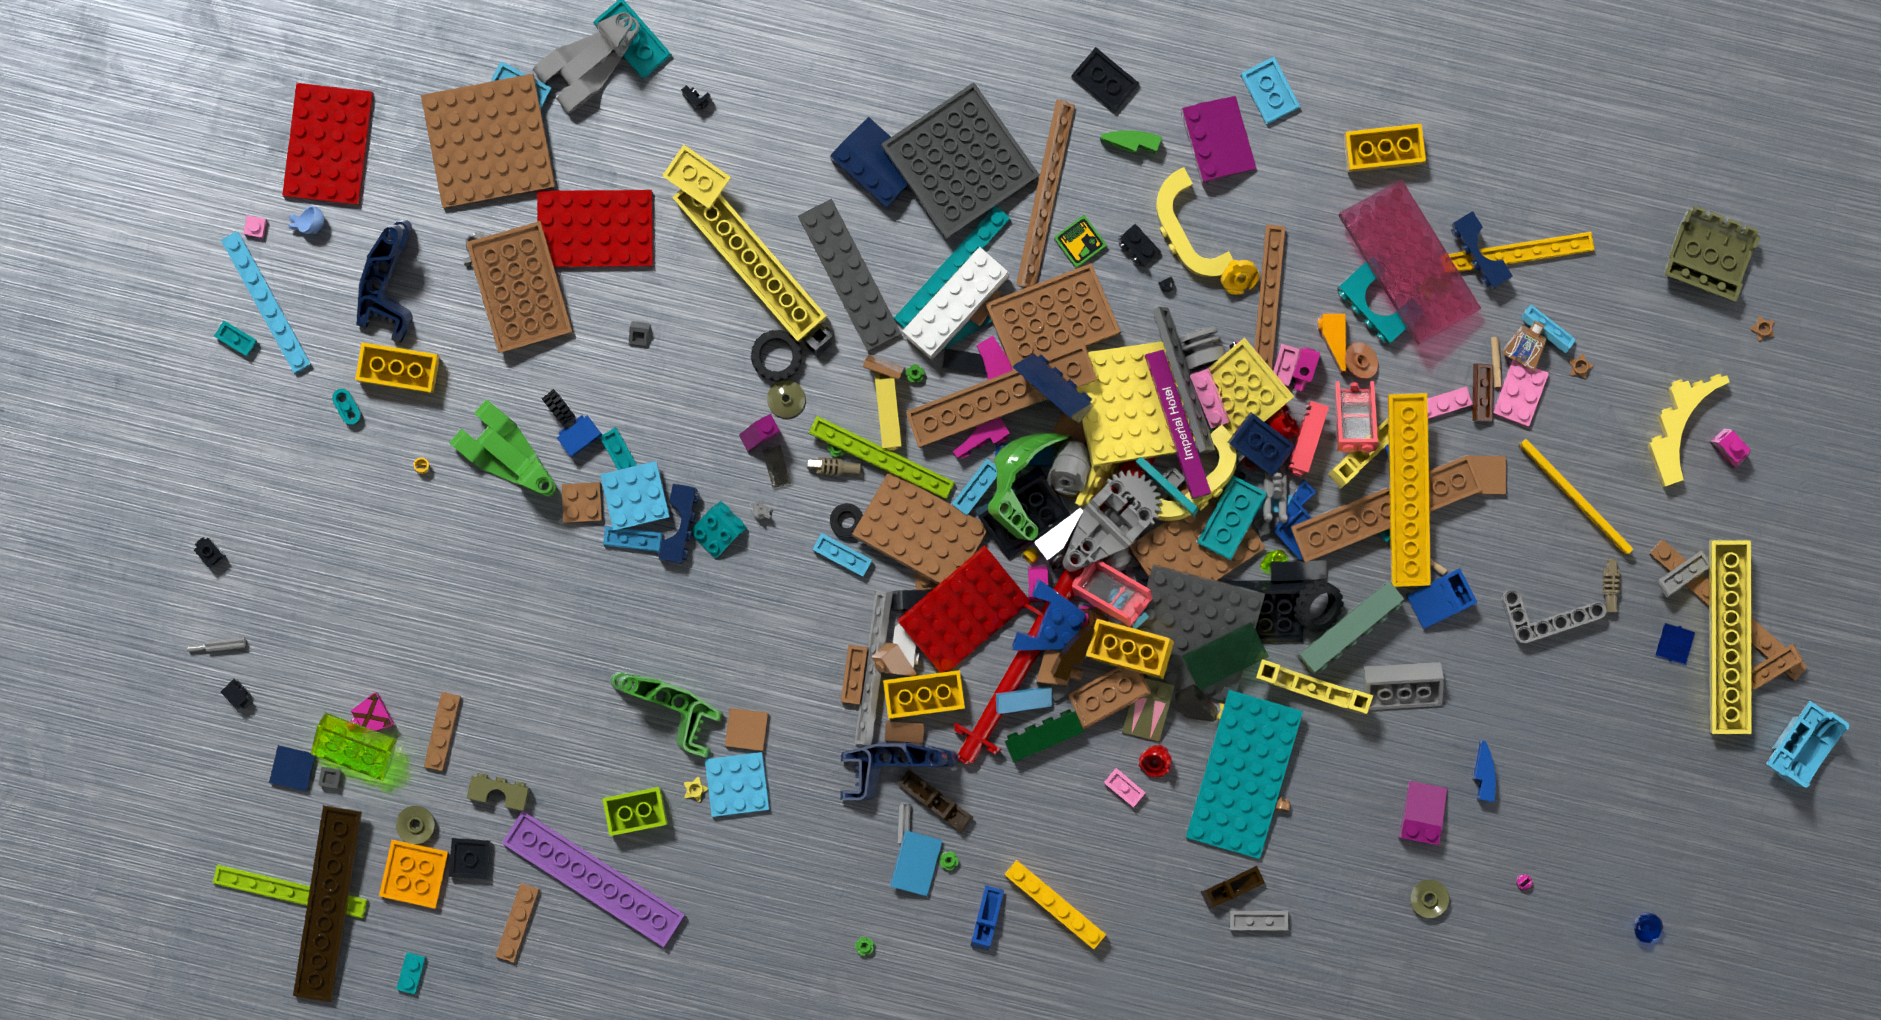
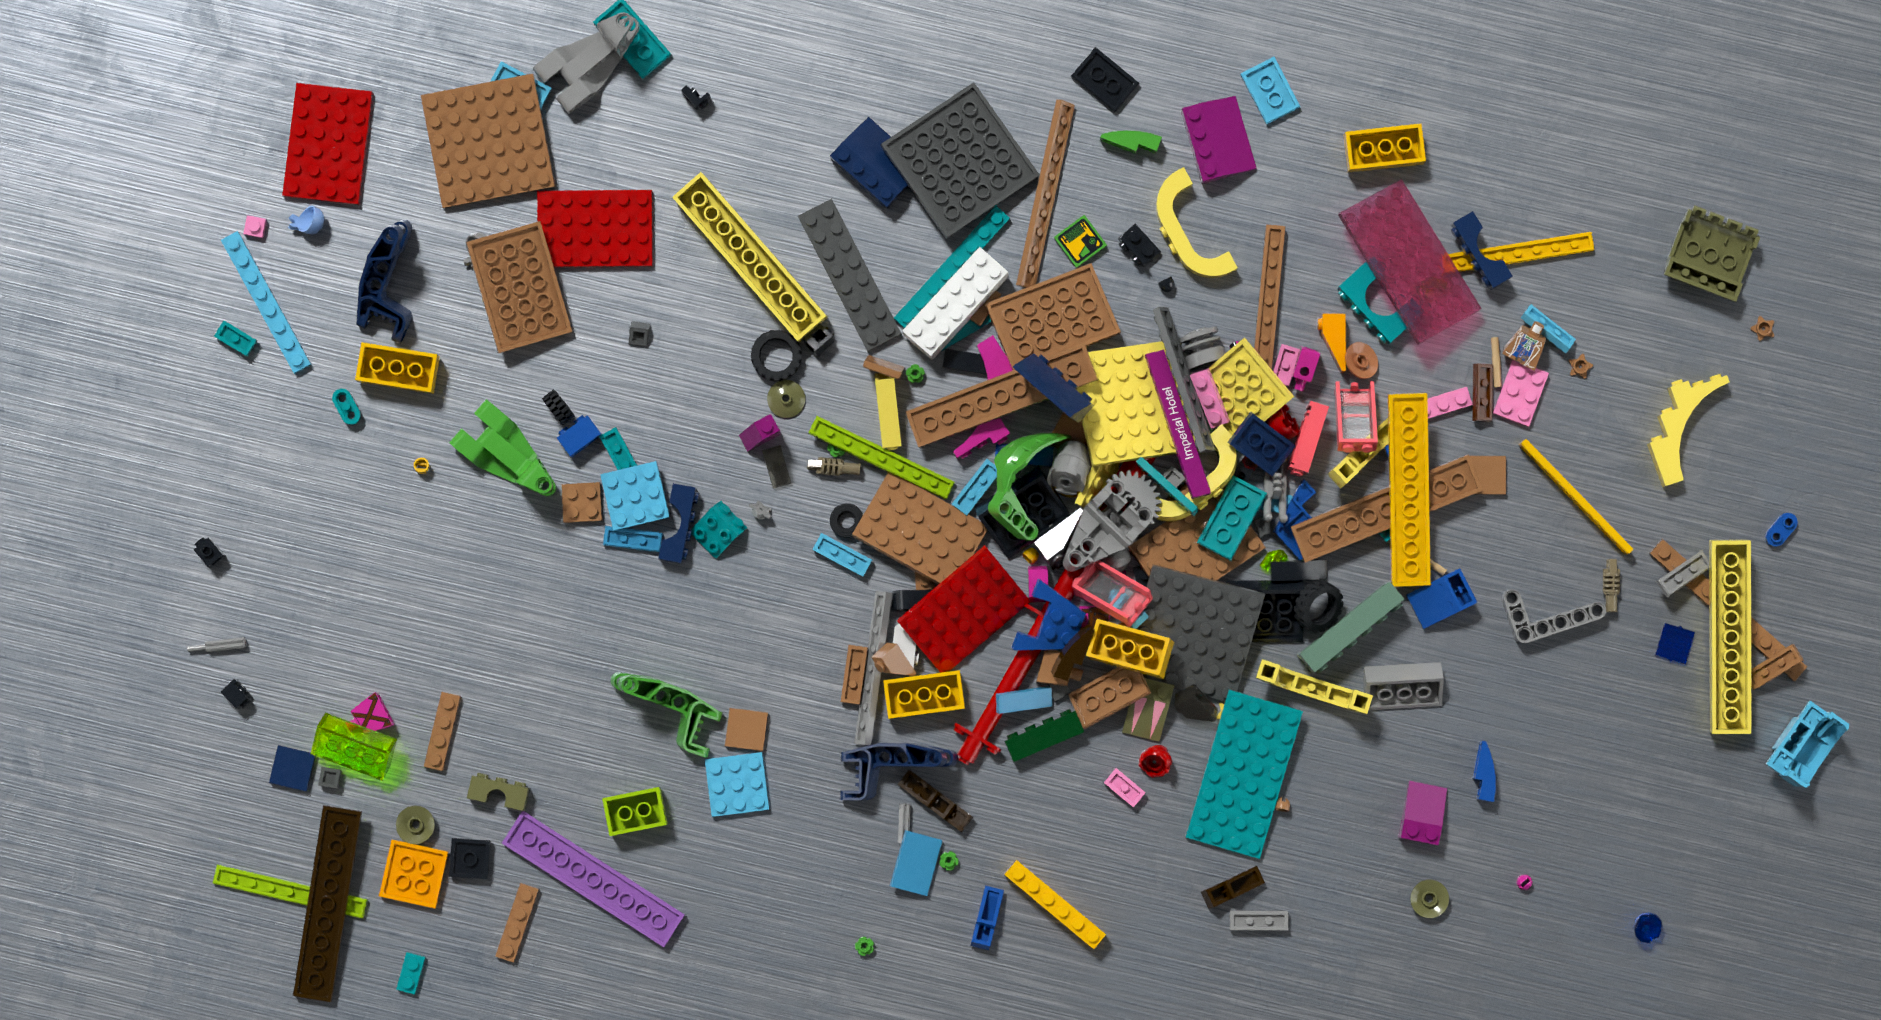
light yellow plate [662,145,731,209] -> none
light yellow plate [684,777,708,802] -> none
medium nougat slope [885,721,924,743] -> none
clear green tile [1182,622,1269,691] -> none
yellow plate [1220,260,1259,295] -> none
dark pink torso [1710,429,1751,468] -> none
none -> blue plate [1765,513,1798,547]

